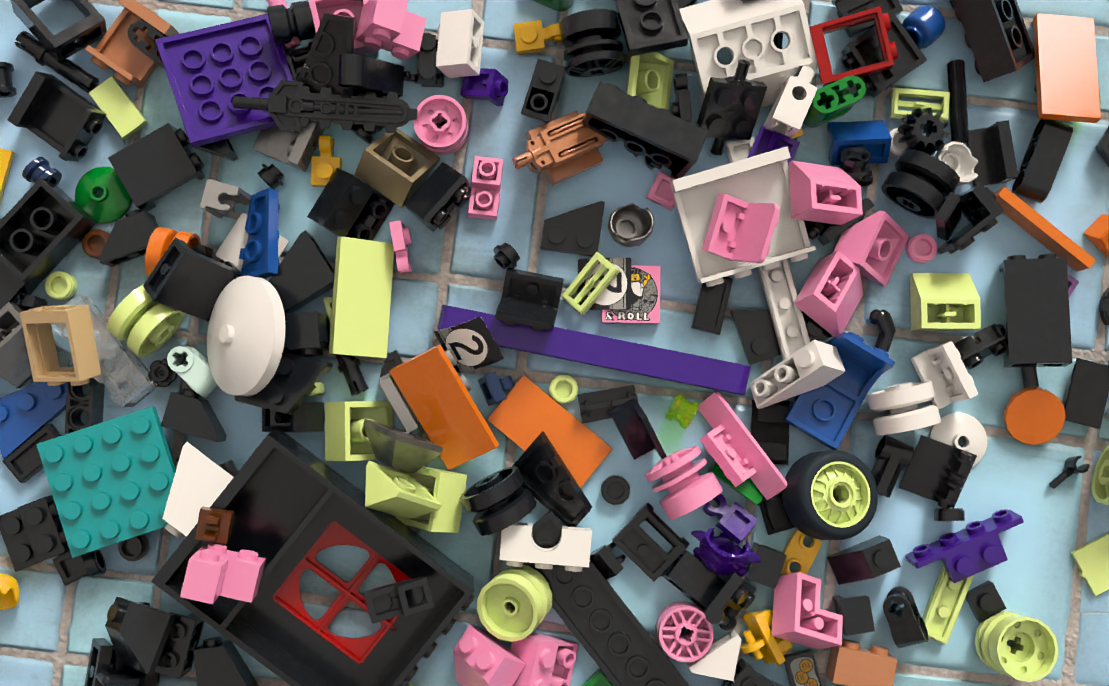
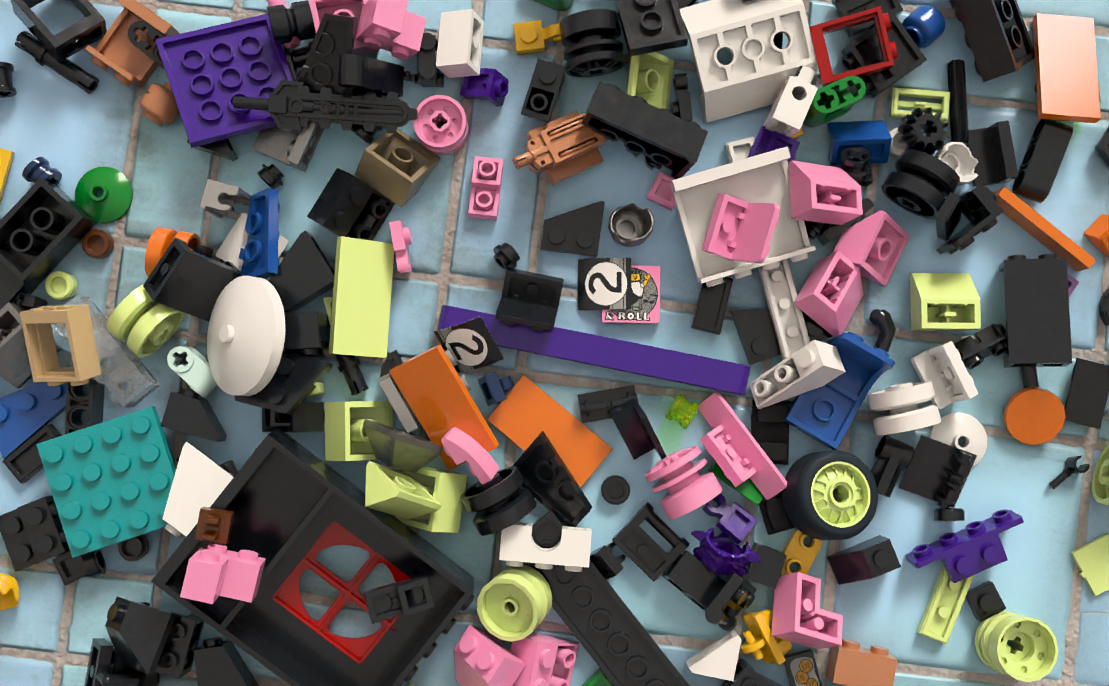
black panel [7,71,107,162] -> none
yellowish green tile [89,76,148,140] -> none
black slope [99,210,158,267] -> none
black panel [108,123,205,212] -> none
black plate [148,359,177,387] -> none
yellow plate [311,135,342,187] -> none
black slope [405,162,471,232] -> none
yellowish green tile [549,375,578,403] -> none
yellowish green tile [561,252,620,315] -> none
bright pink wheel [656,601,713,662] -> none
black plate [697,59,767,156] -> none
black panel [833,595,875,636] -> none
black piece [883,587,929,648] -> none
bright pink tile [906,234,937,263] -> none
none -> nougat head [139,82,180,127]
none -> bright pink slope [441,427,499,484]

